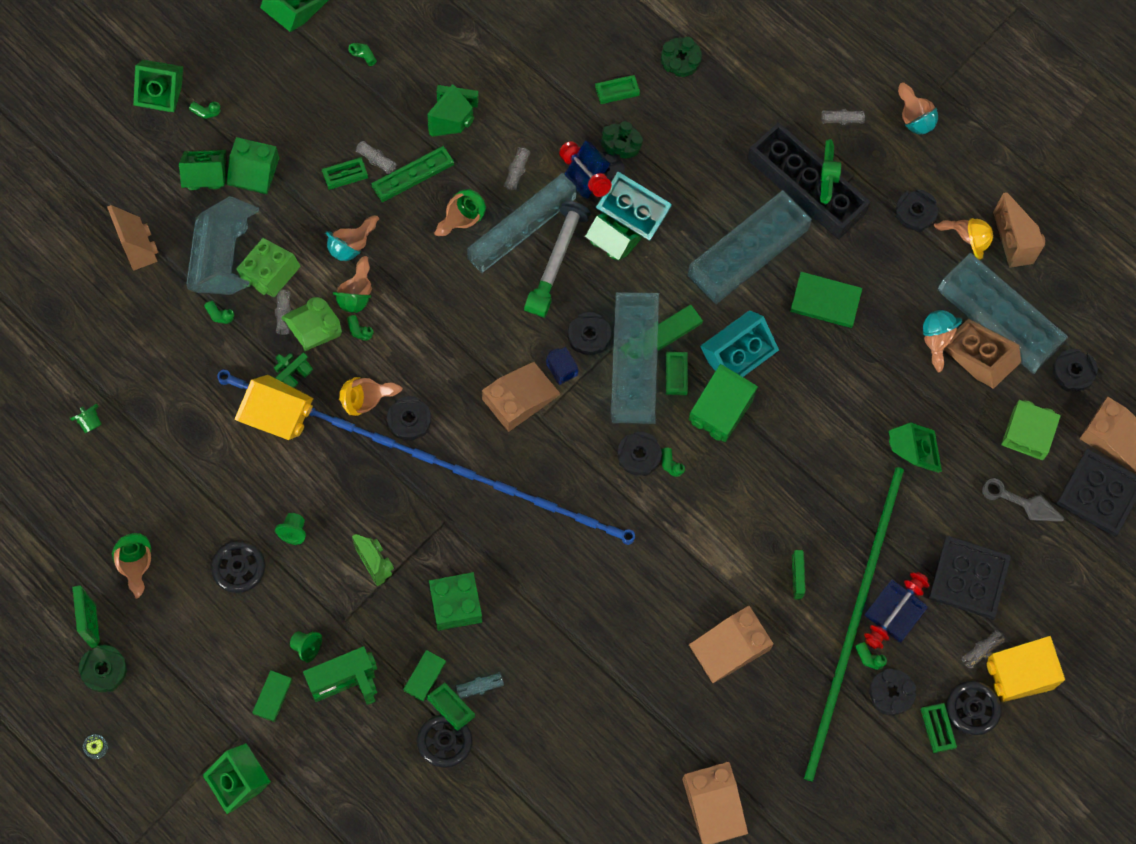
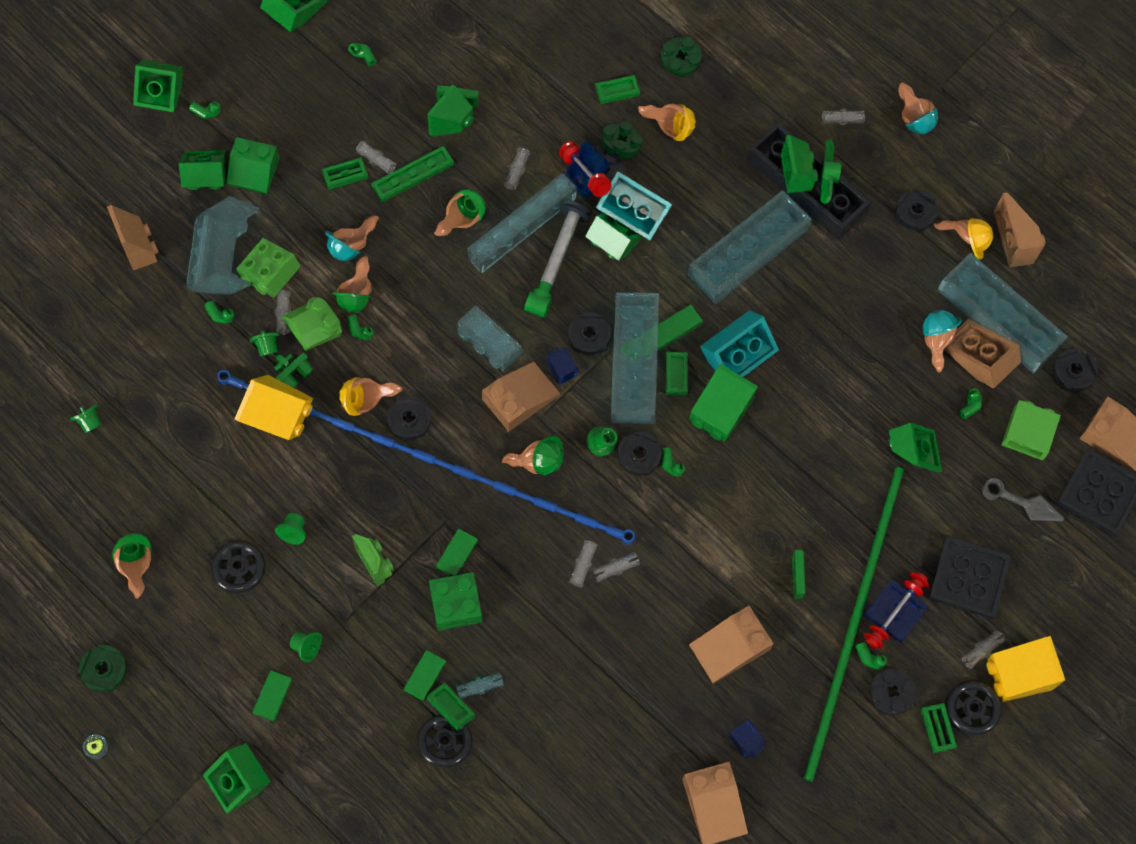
green tile [72,585,100,648] -> none
green brick [303,646,377,705] -> none
green tile [790,272,862,328] -> none
none -> green piece [250,330,280,357]
none -> green tile [436,529,478,576]
none -> clear light blue brick [457,305,522,372]
none -> green piece [502,436,564,476]
none -> clear pin [569,540,598,587]
none -> green piece [587,426,617,457]
none -> clear pin [593,552,640,582]
none -> piece [638,103,696,141]
none -> clear blue brick [728,719,766,759]
none -> green slope [781,135,818,193]
none -> green arm [959,388,982,420]

